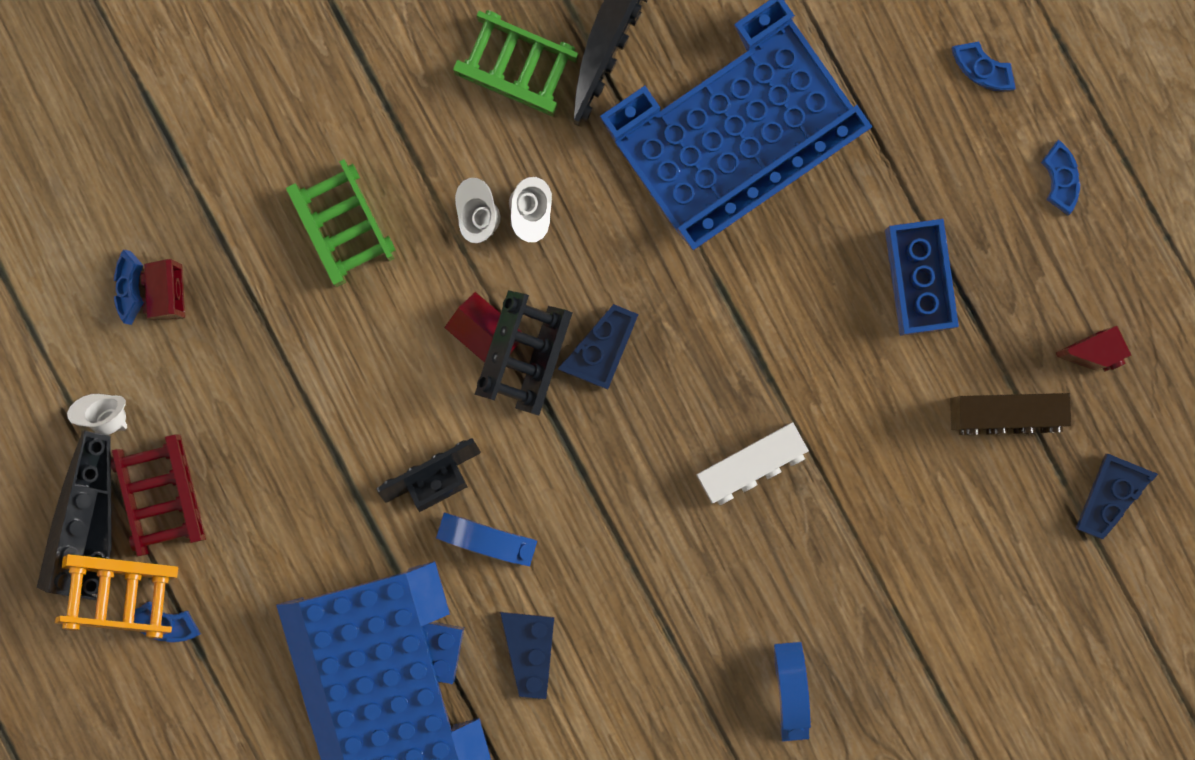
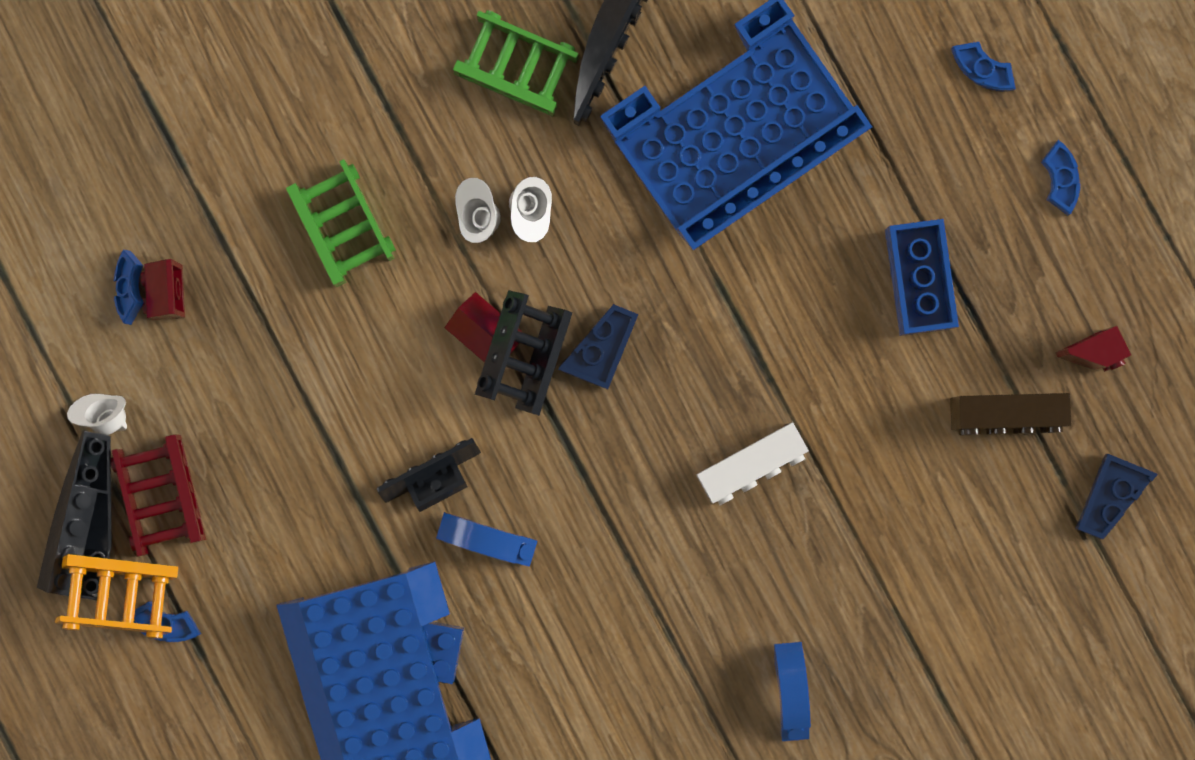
dark blue wing [500,612,555,699] -> none

